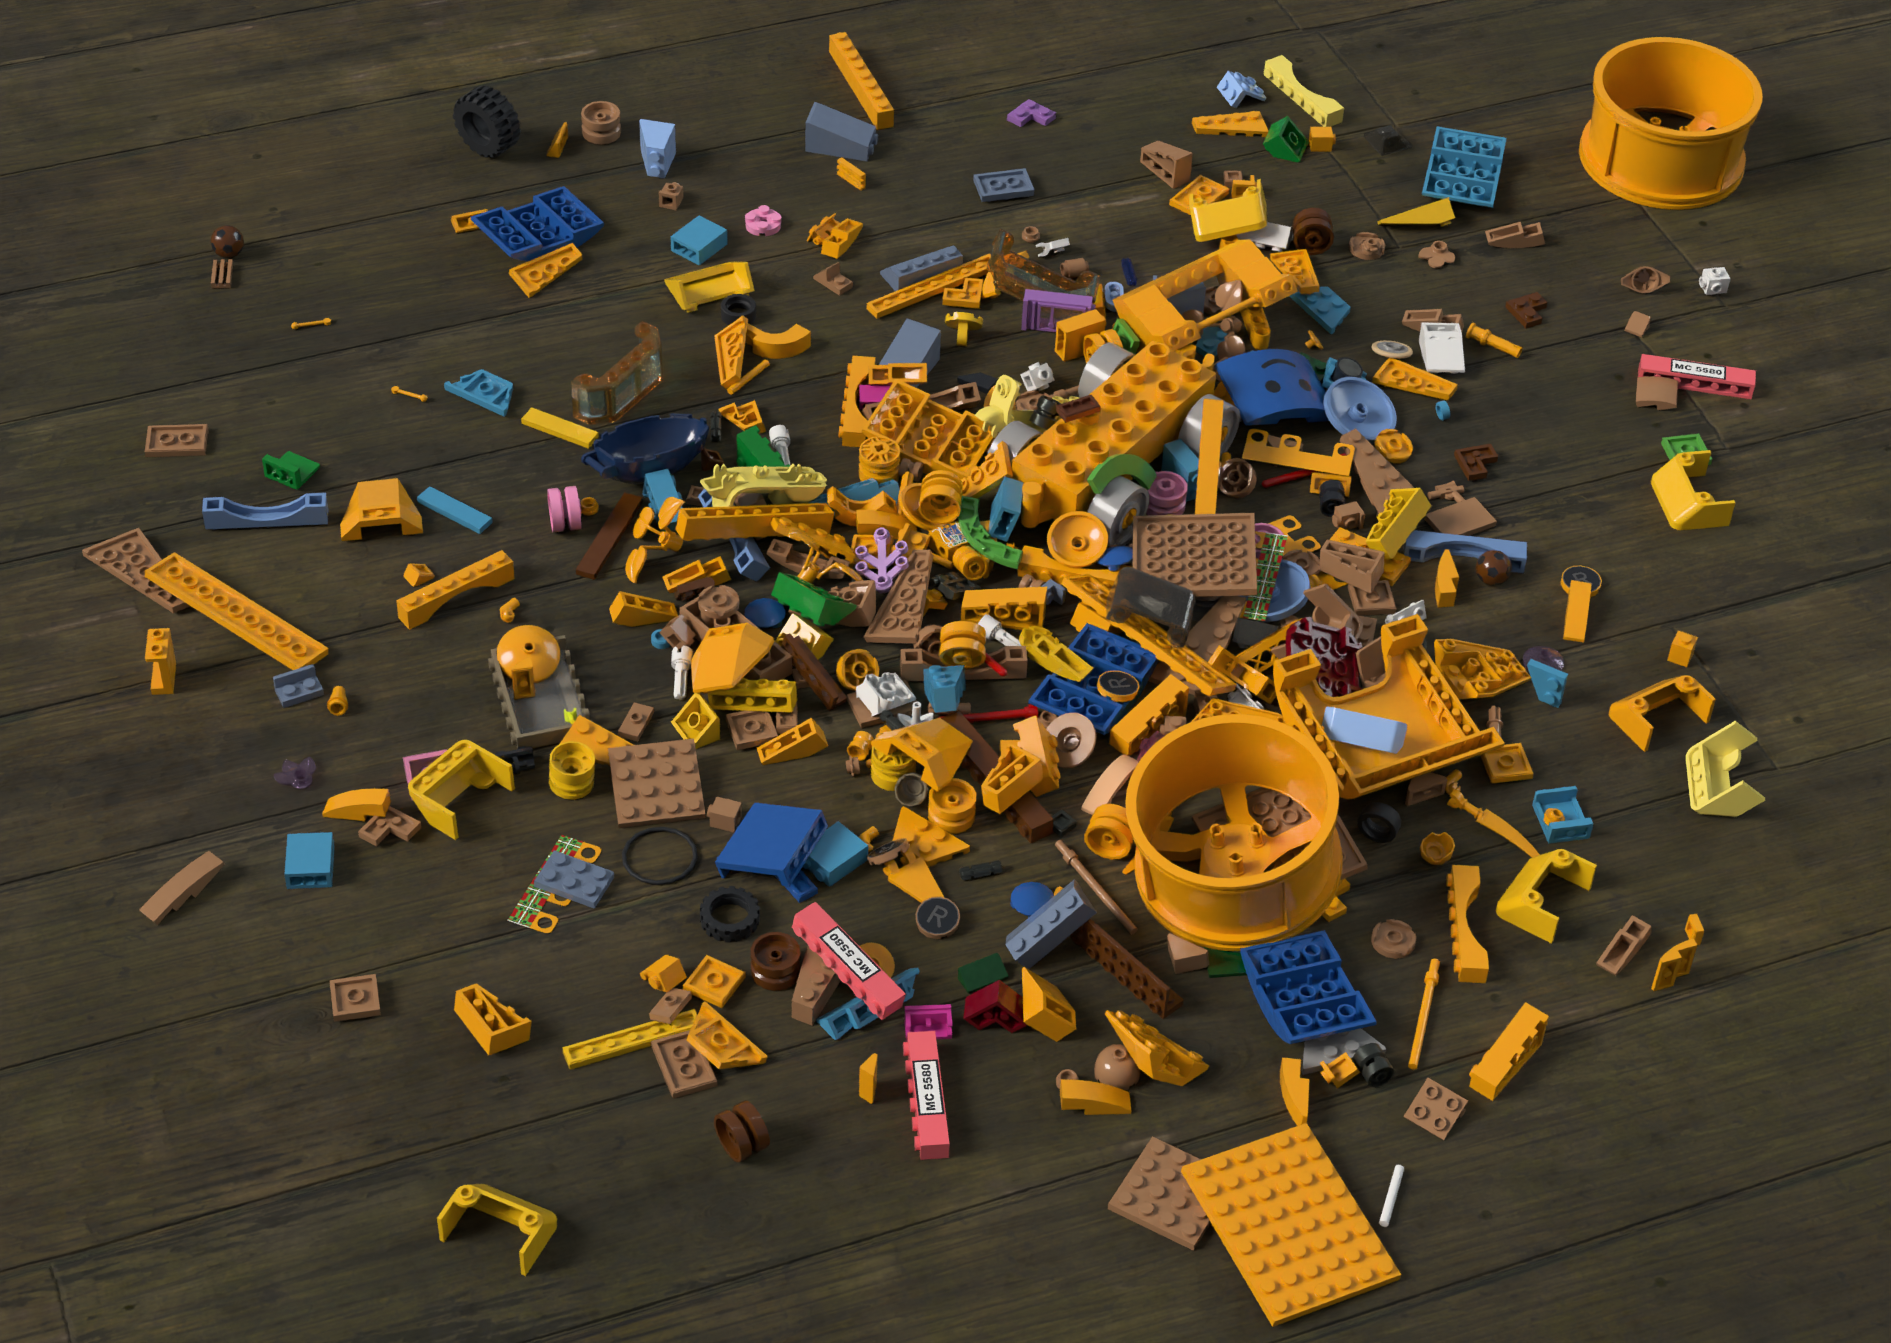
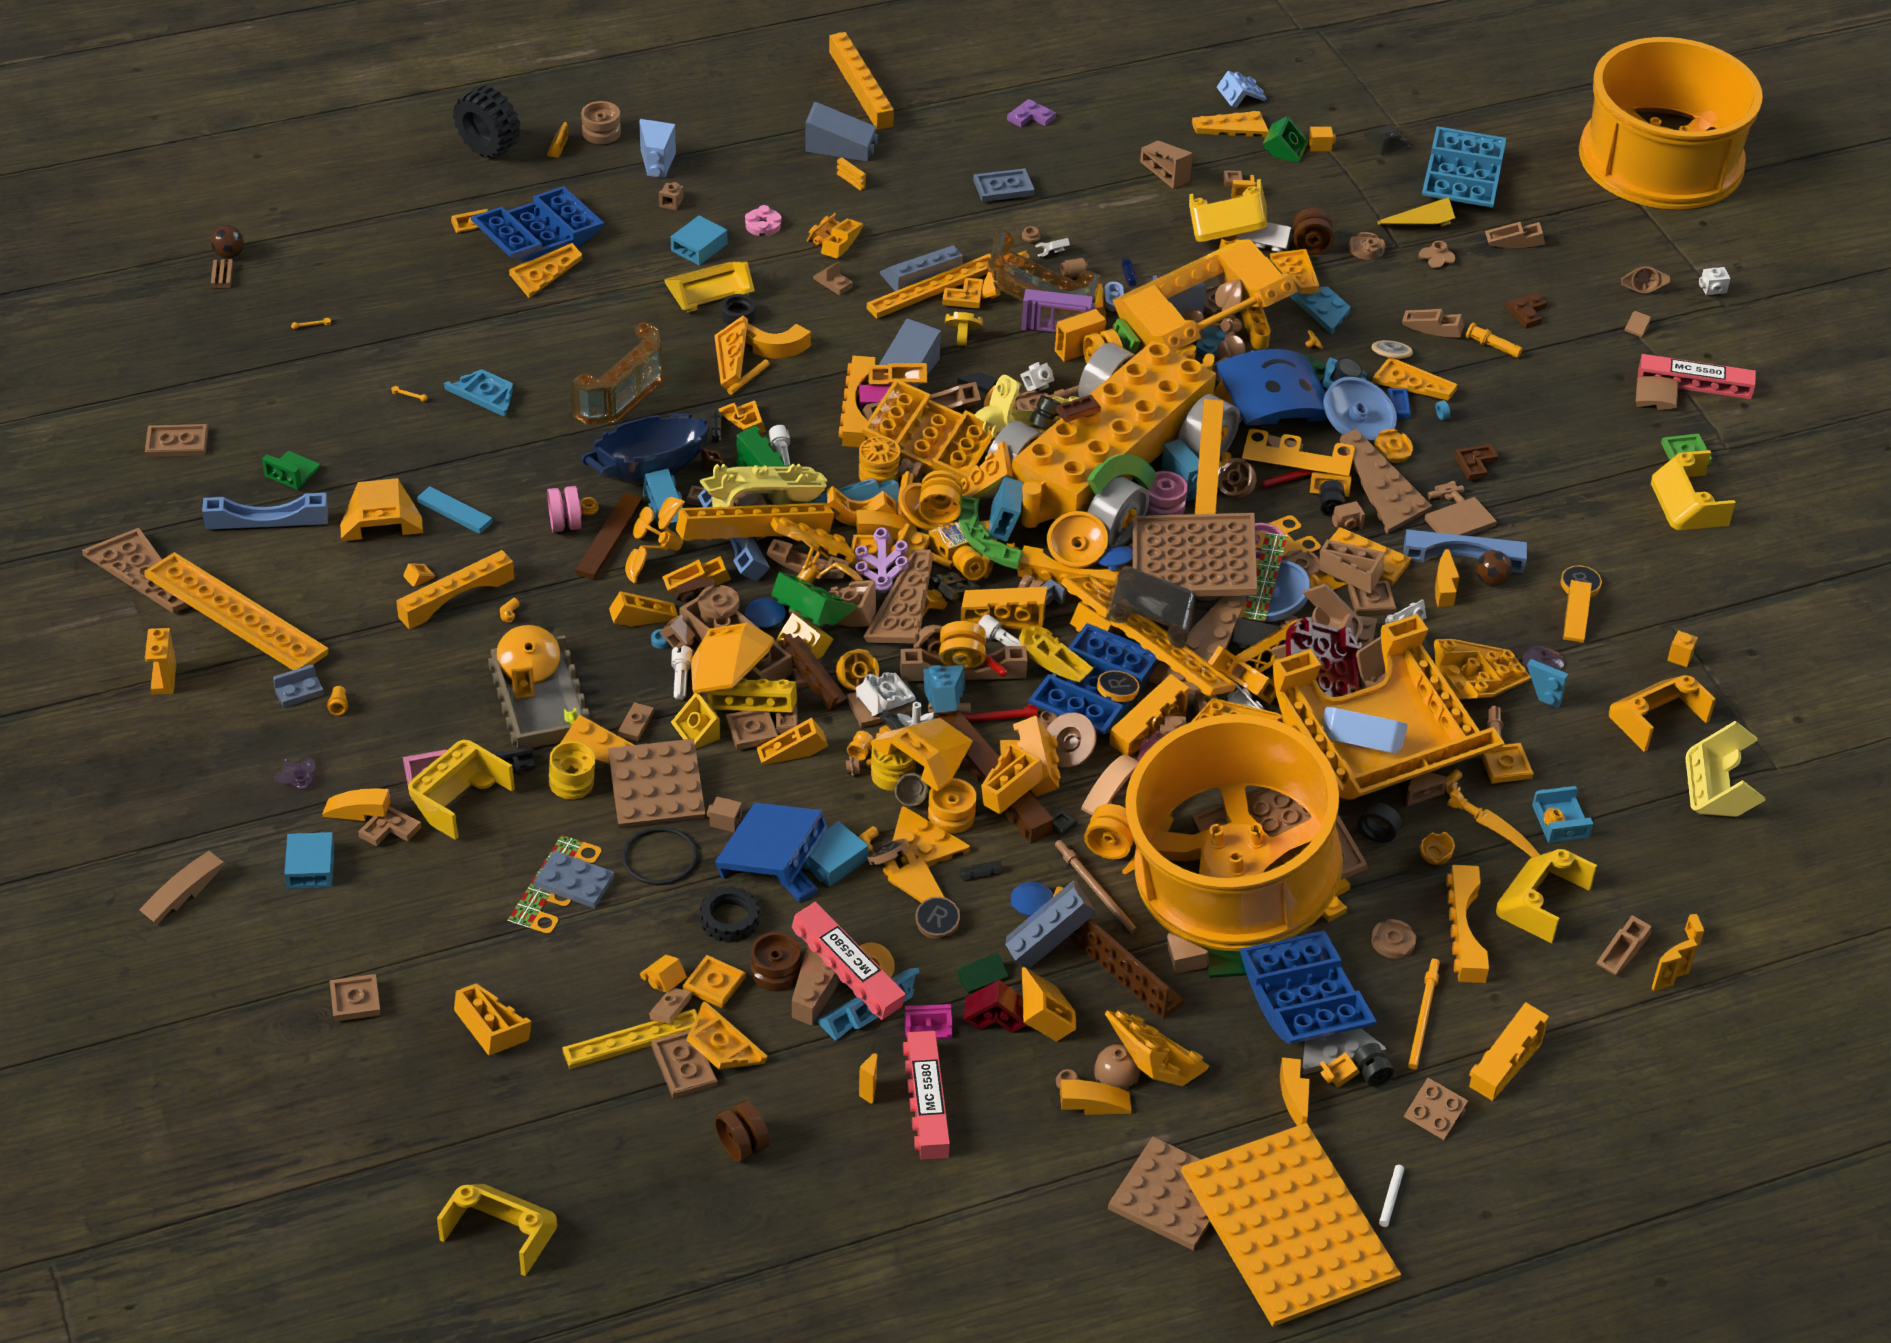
yellow tile [521,407,599,449] -> none
light orange tile [1169,175,1229,215] -> none
light yellow arch [1264,55,1344,127] -> none
yellow wedge [1365,488,1431,560] -> none
white slope [1419,323,1465,374] -> none
none -> blue tile [1387,388,1411,419]

